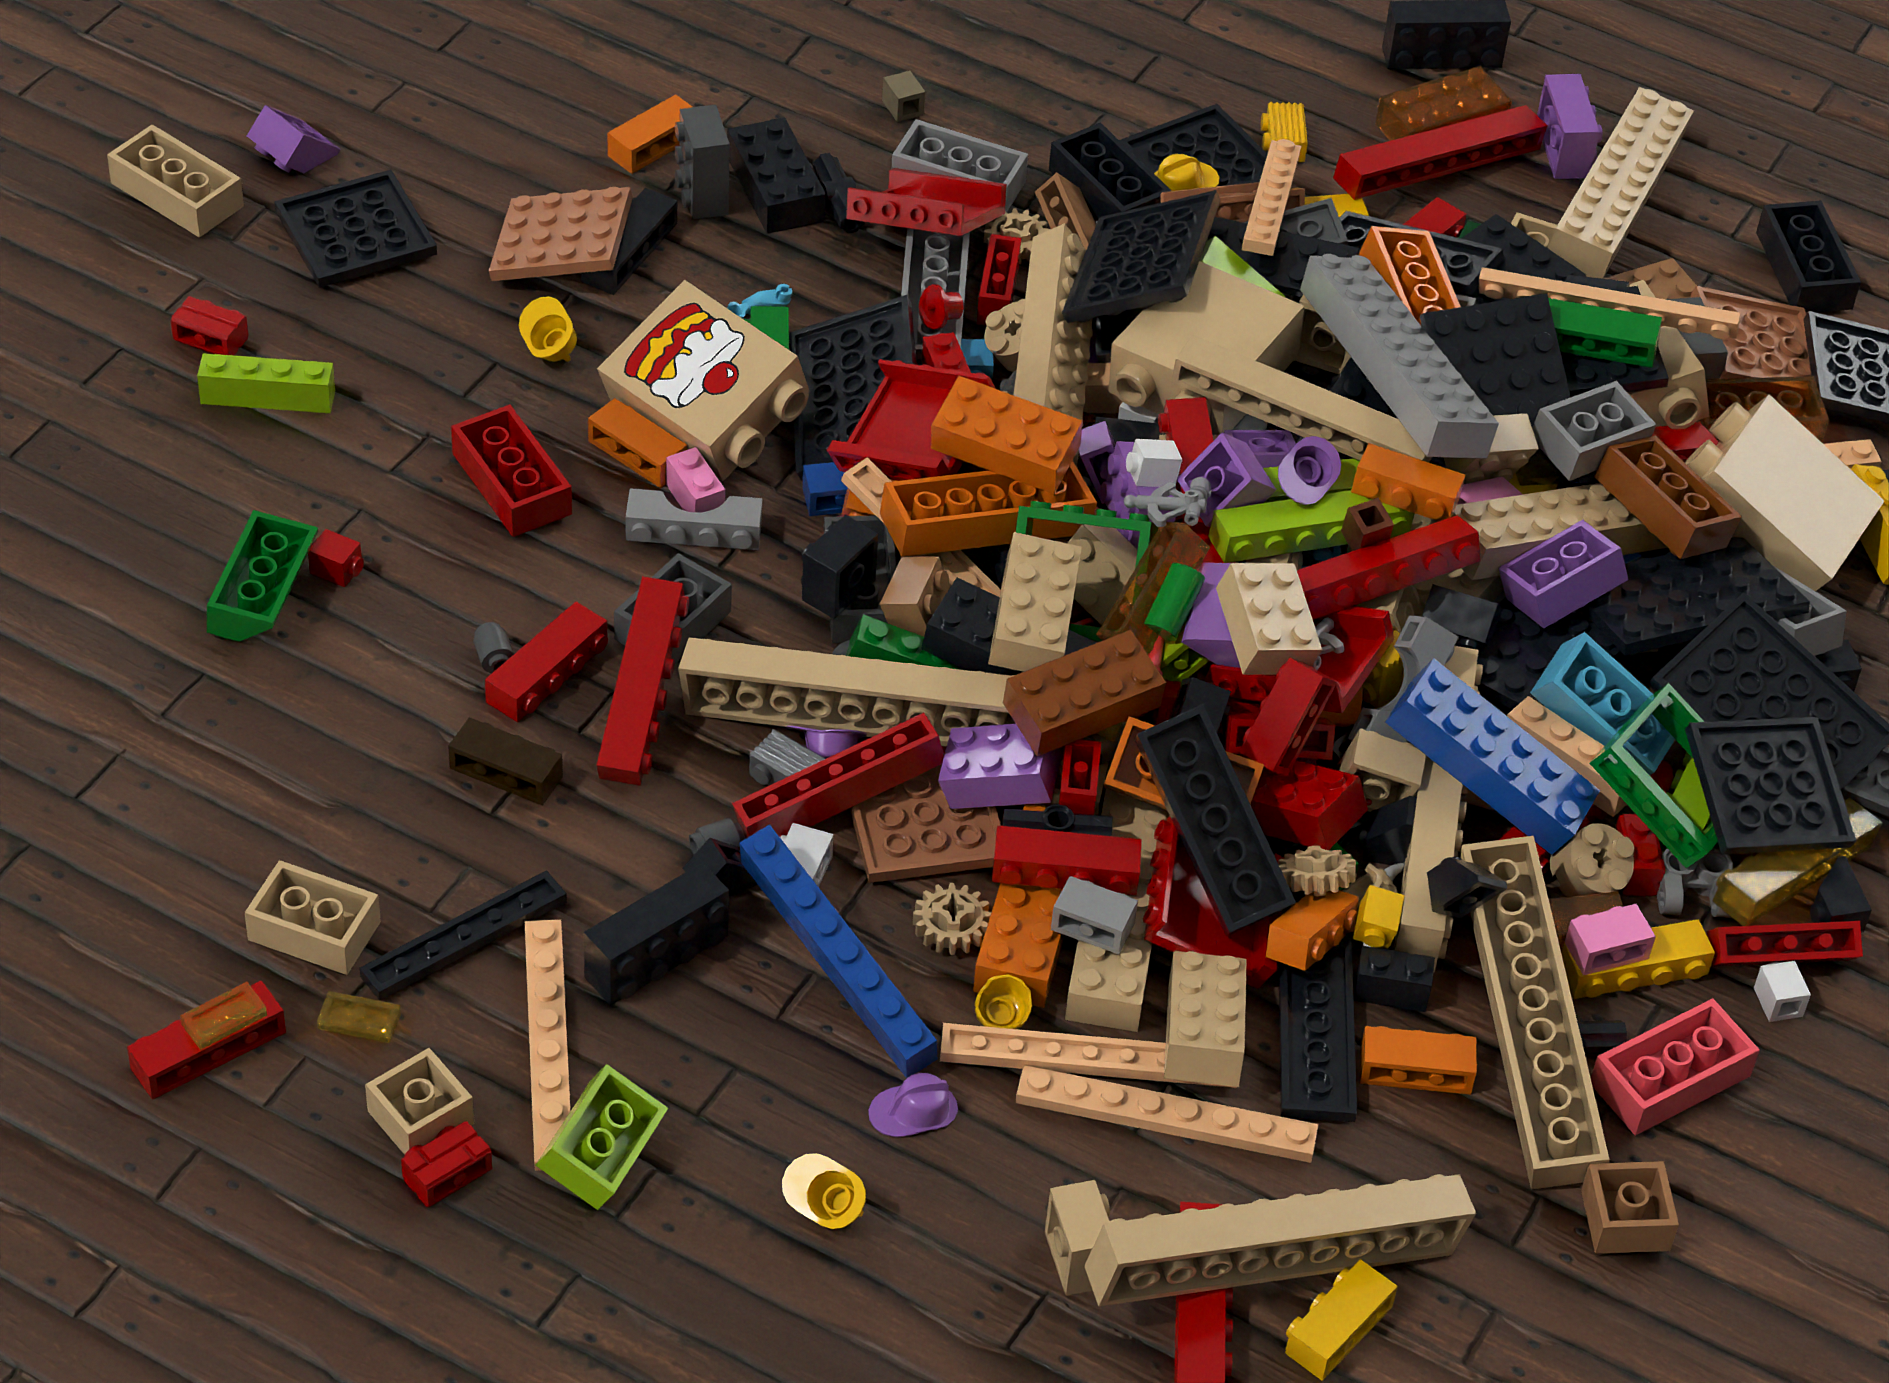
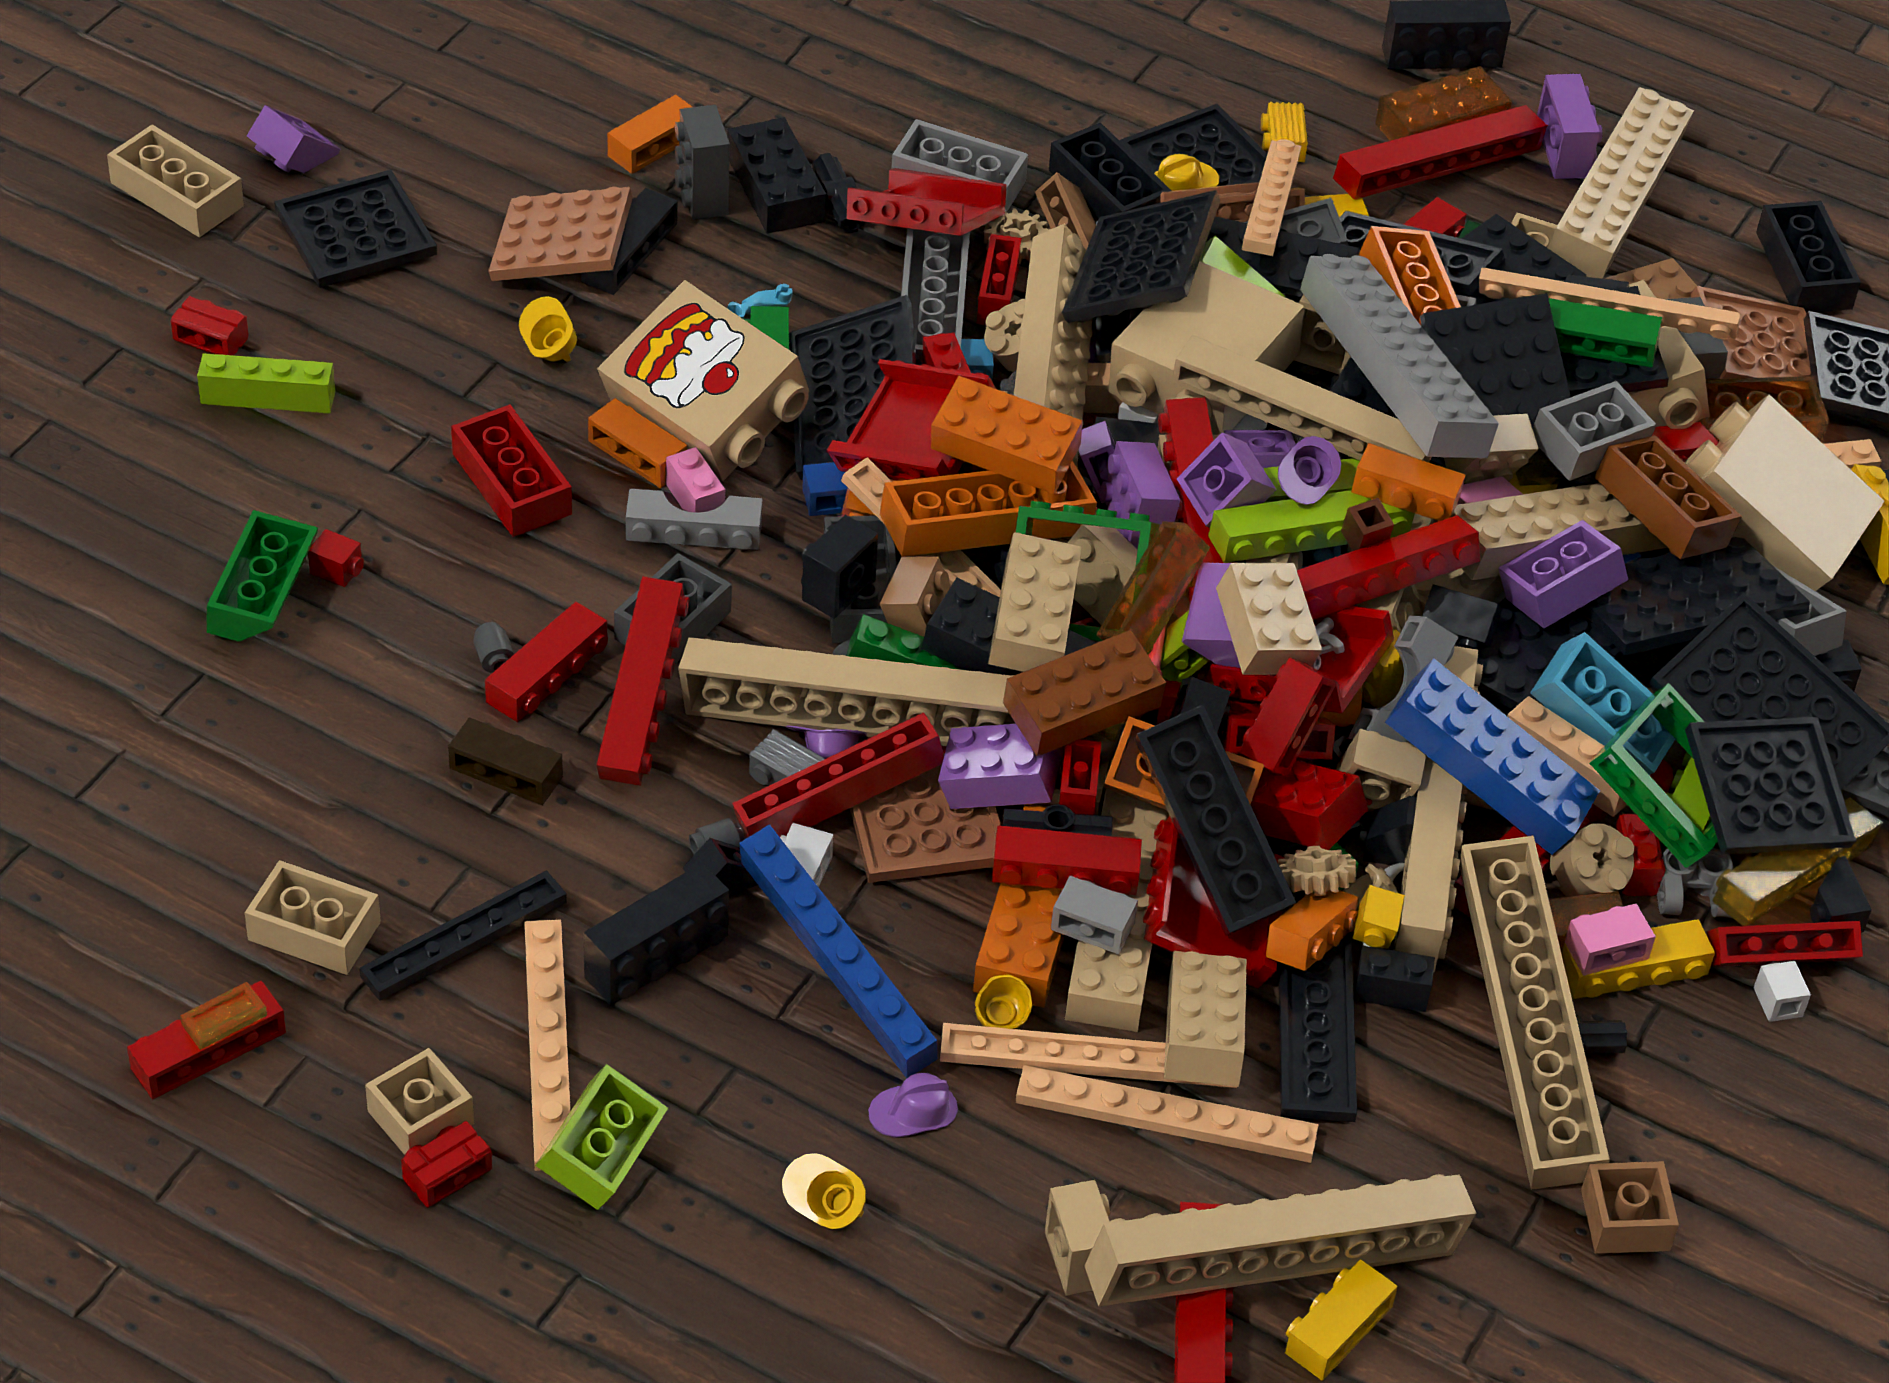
clear yellow plate [317,991,401,1043] -> none
dark tan brick [882,71,925,122] -> none
tan gear [913,883,992,955] -> none
red piece [918,284,964,329] -> none
light grey piece [1123,477,1211,527] -> none
white brick [1126,439,1182,487] -> none
green brick [1144,563,1205,641] -> none
orange brick [1360,1026,1477,1095] -> none
black slope [1427,857,1507,918] -> none
coral brick [1591,998,1760,1136] -> none

